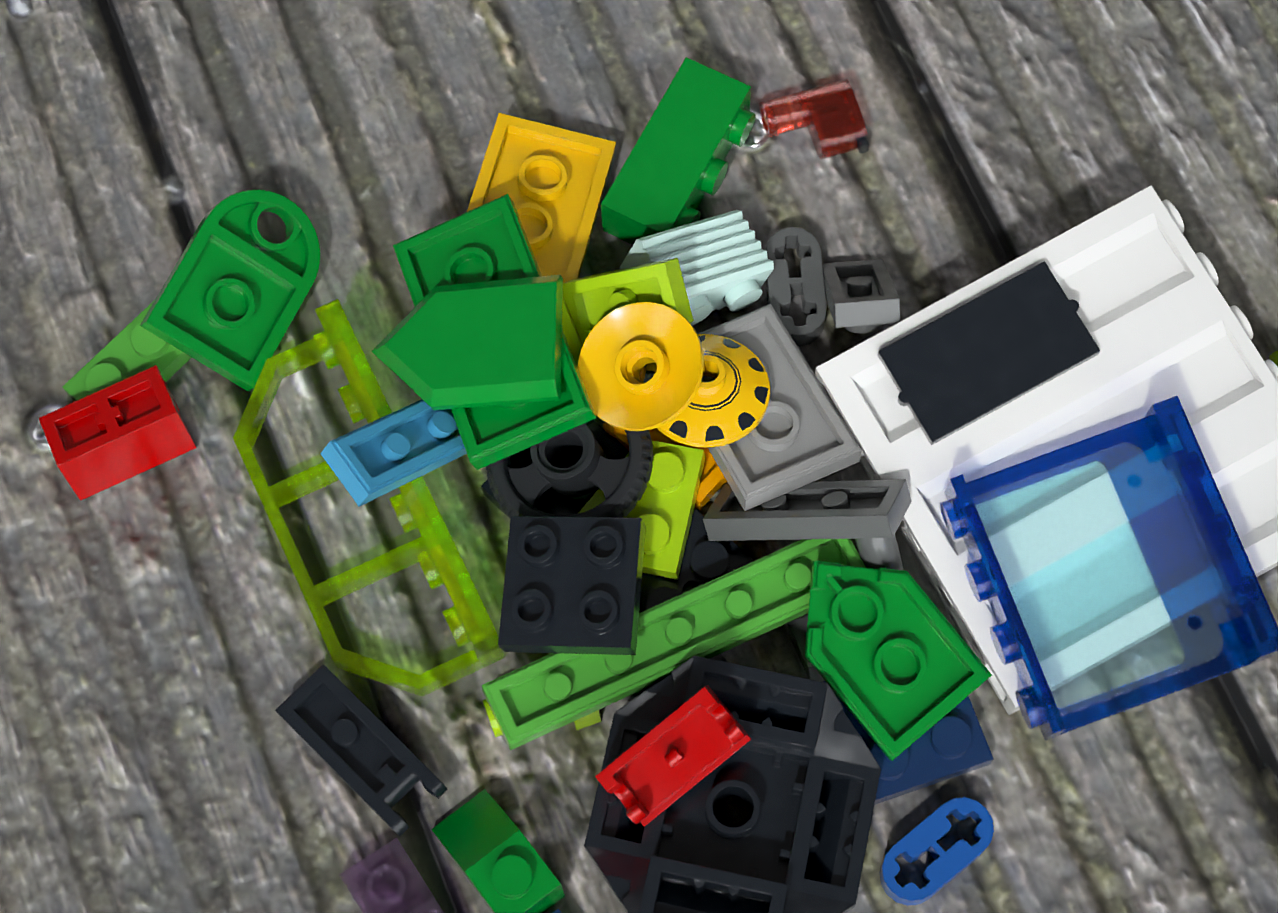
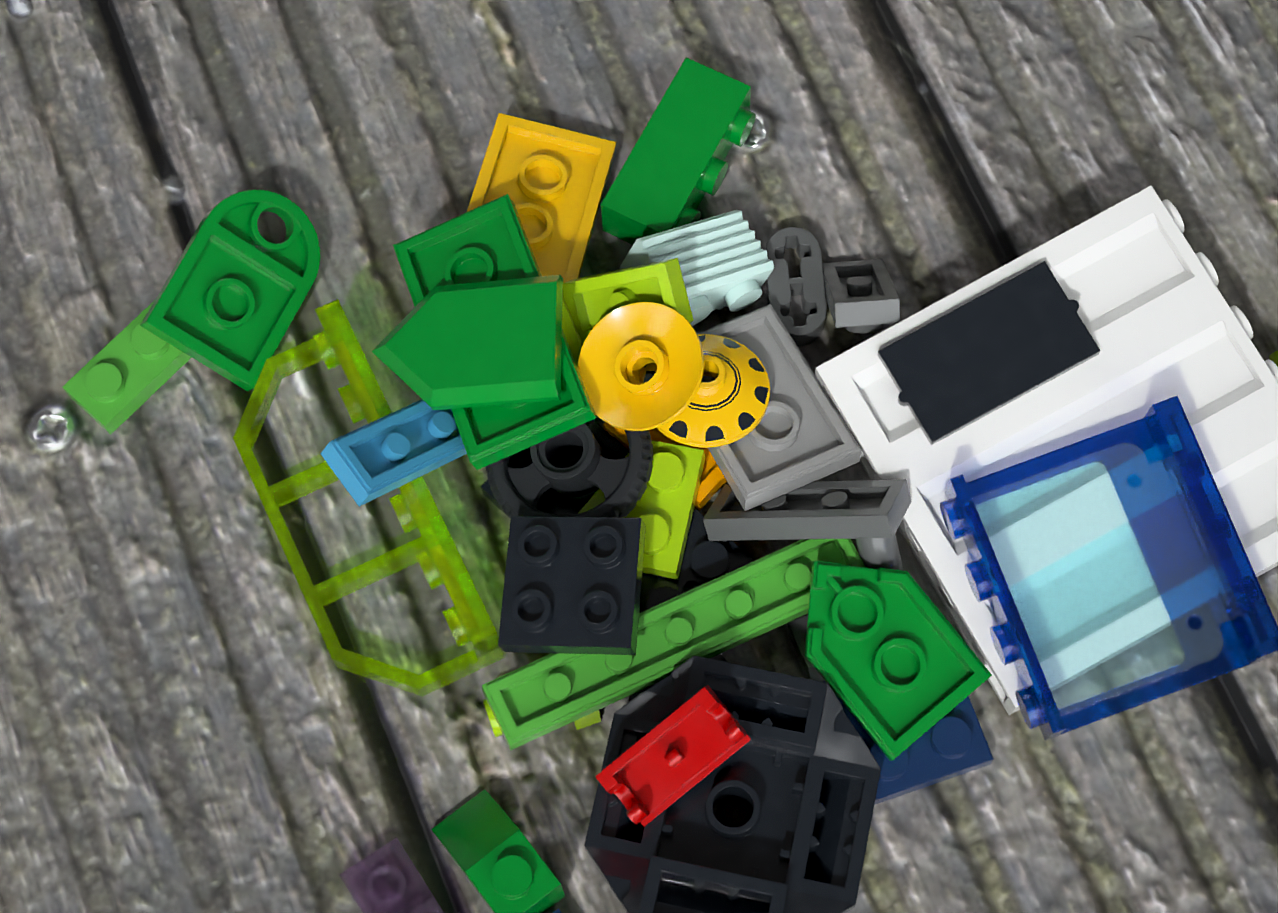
red hinge [39,365,197,501] -> none
black hinge [275,664,448,837] -> none
clear red piece [759,79,870,160] -> none
blue beam [879,797,994,906] -> none

